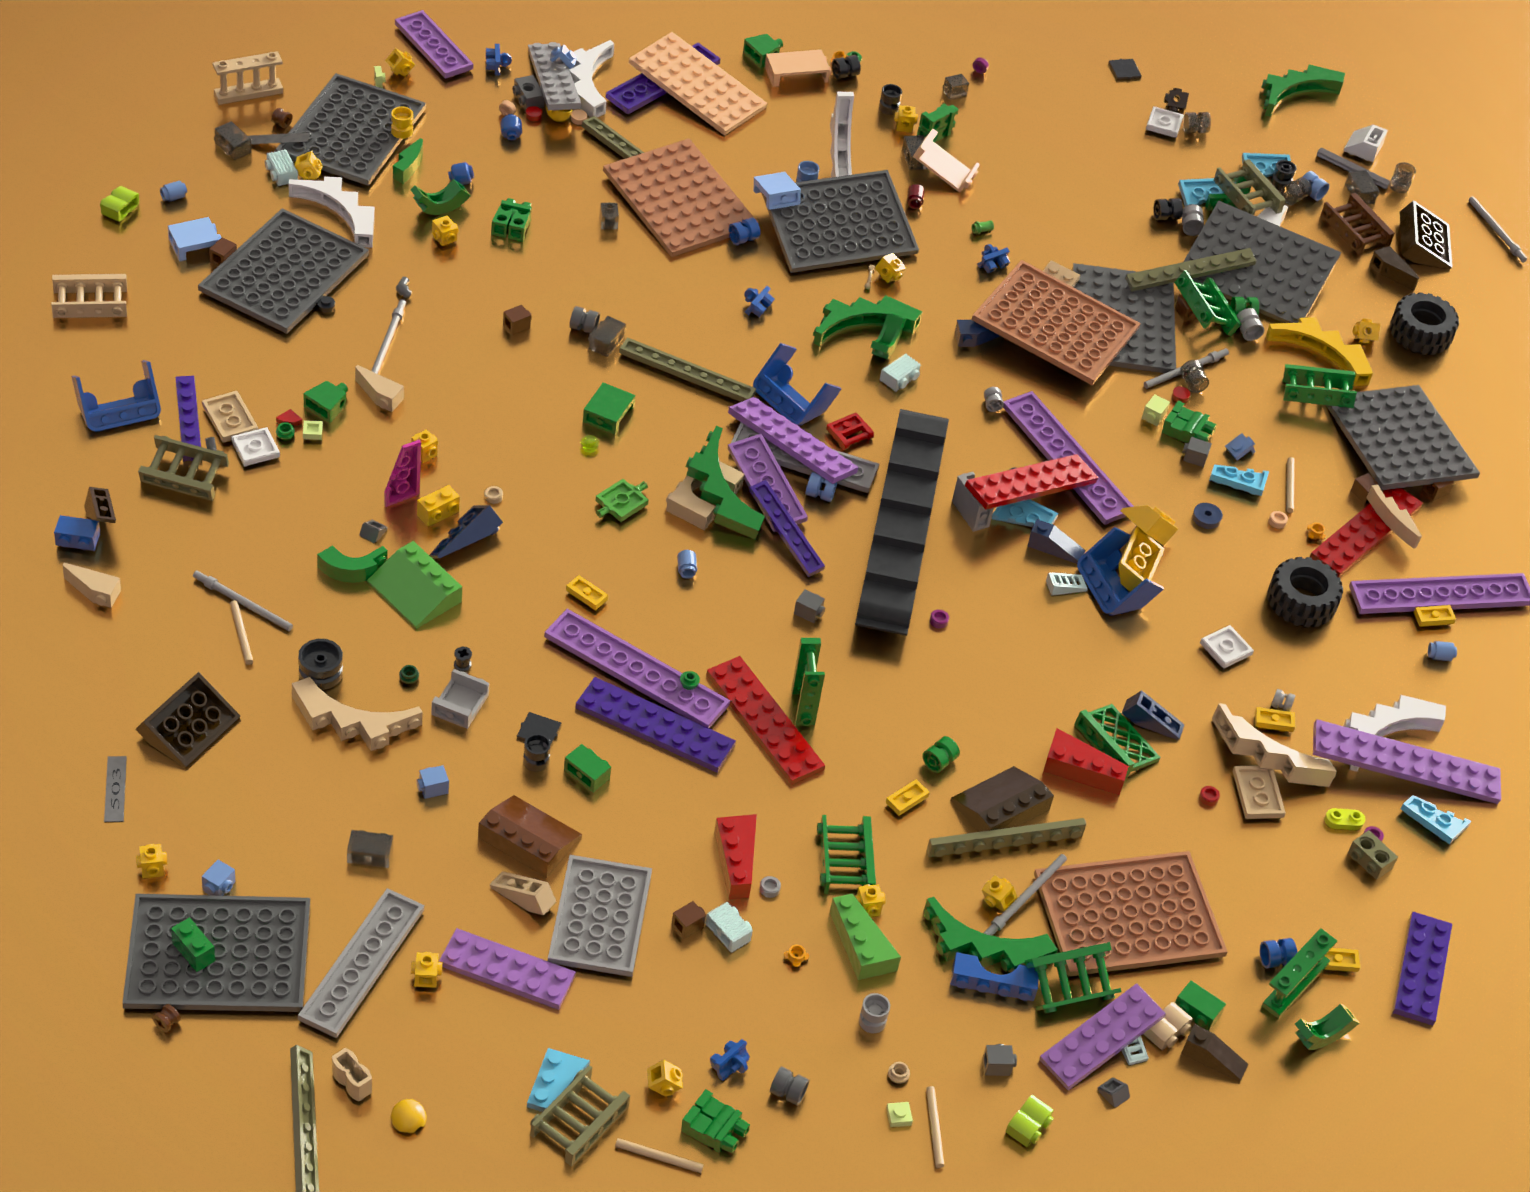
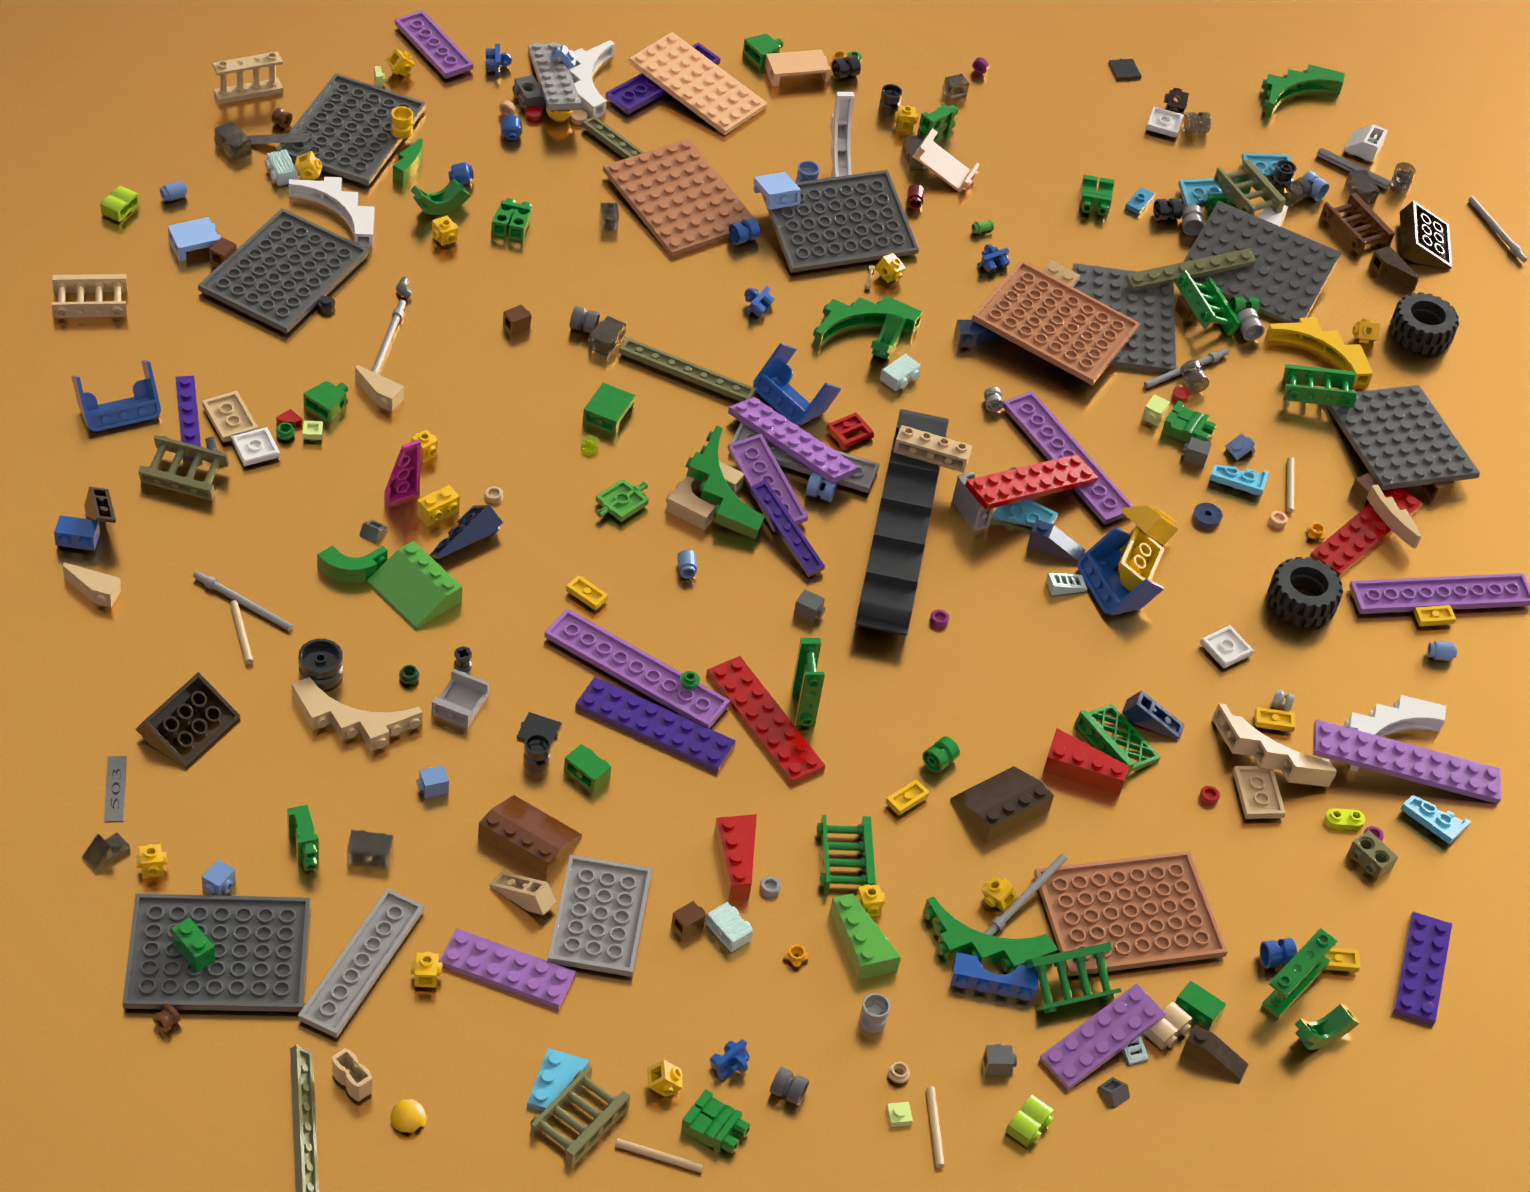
olive plate [926,818,1086,857] -> none
none -> clear smoke slope [82,833,130,872]
none -> green hips [287,805,319,871]
none -> tan brick [893,425,972,473]
none -> green hips [1079,174,1115,216]
none -> dark azure plate [1125,187,1155,215]

